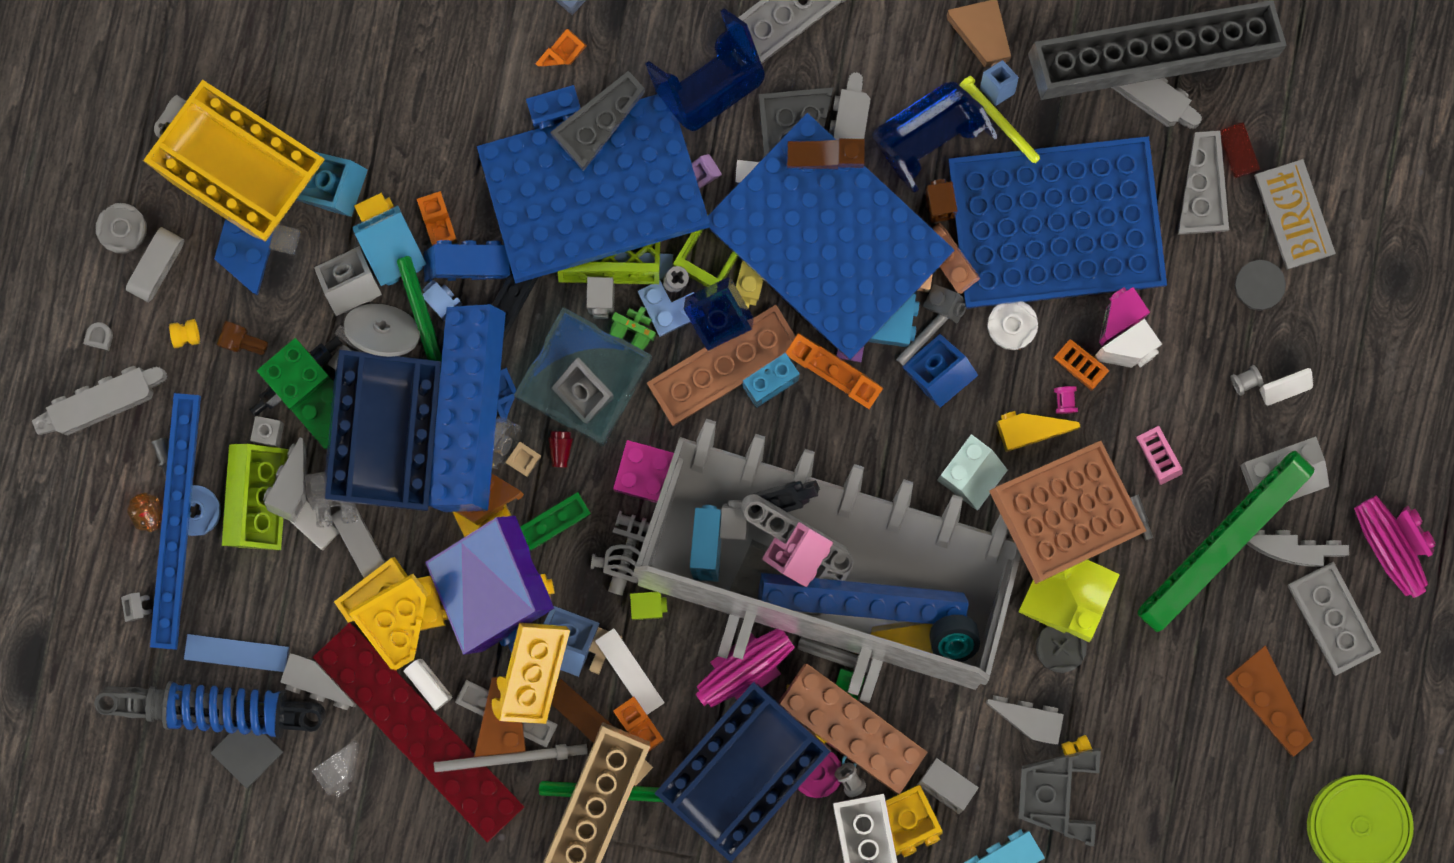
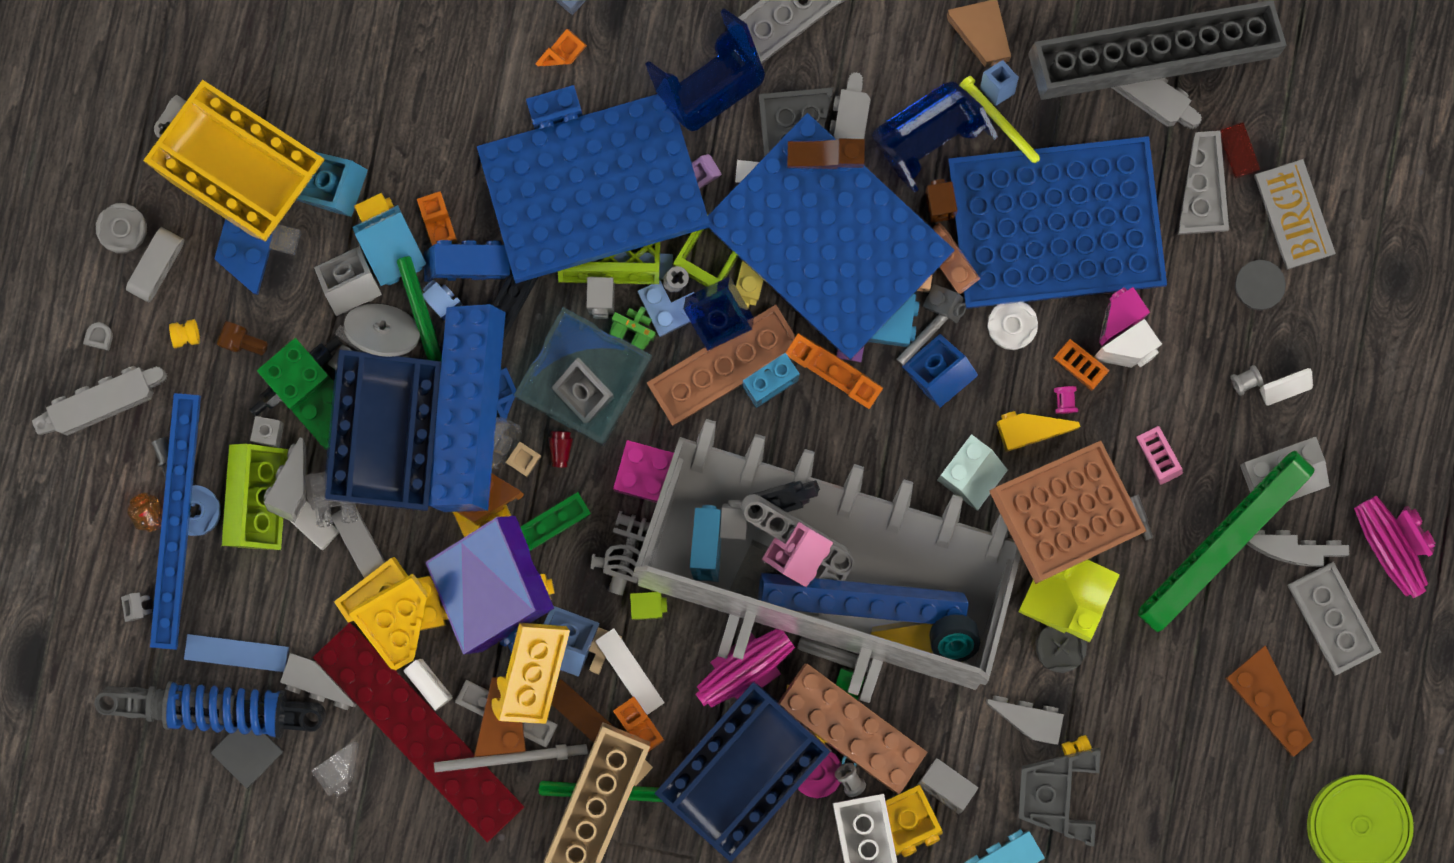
dark grey wing [551,71,645,171] -> none

